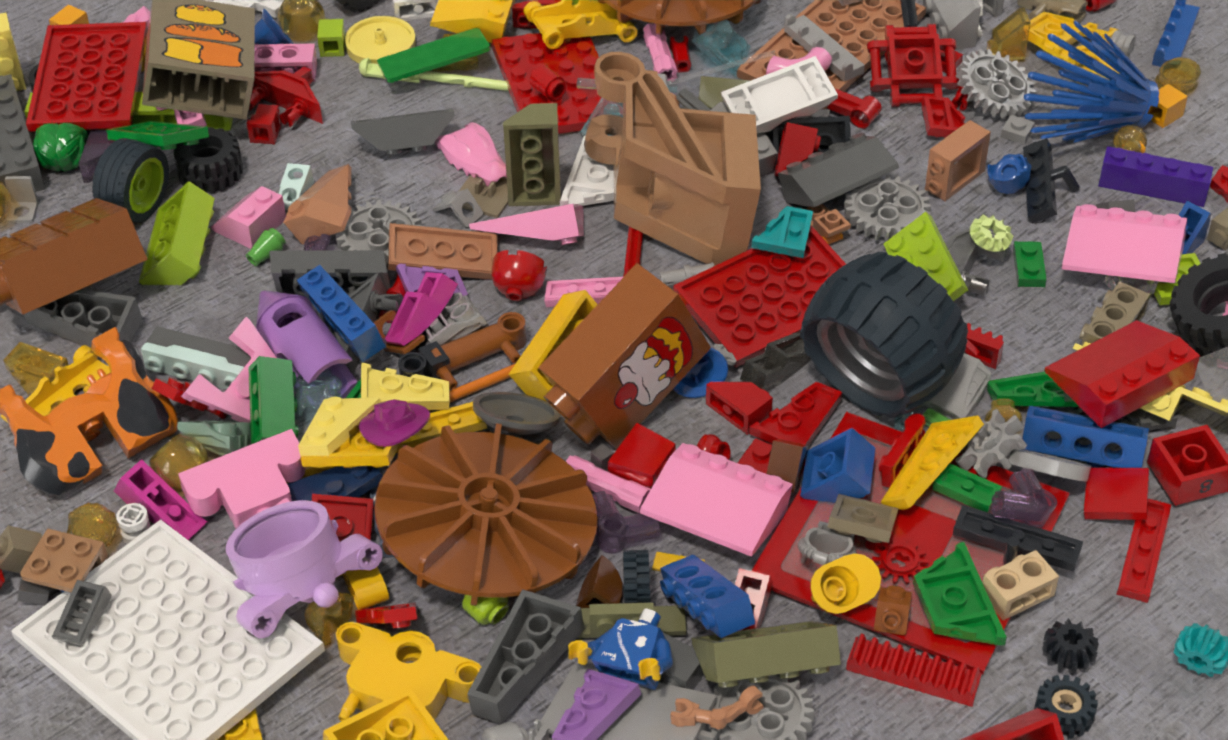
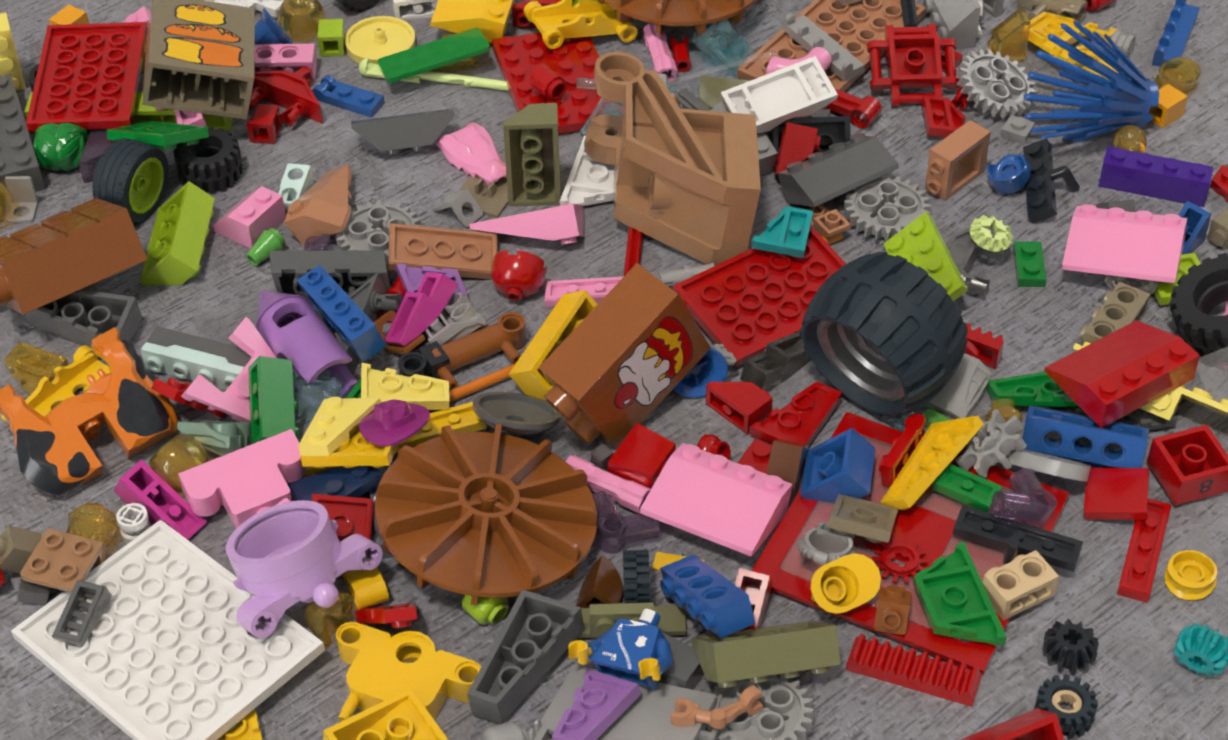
none -> blue plate [312,75,385,118]
none -> yellow piece [1164,550,1218,601]

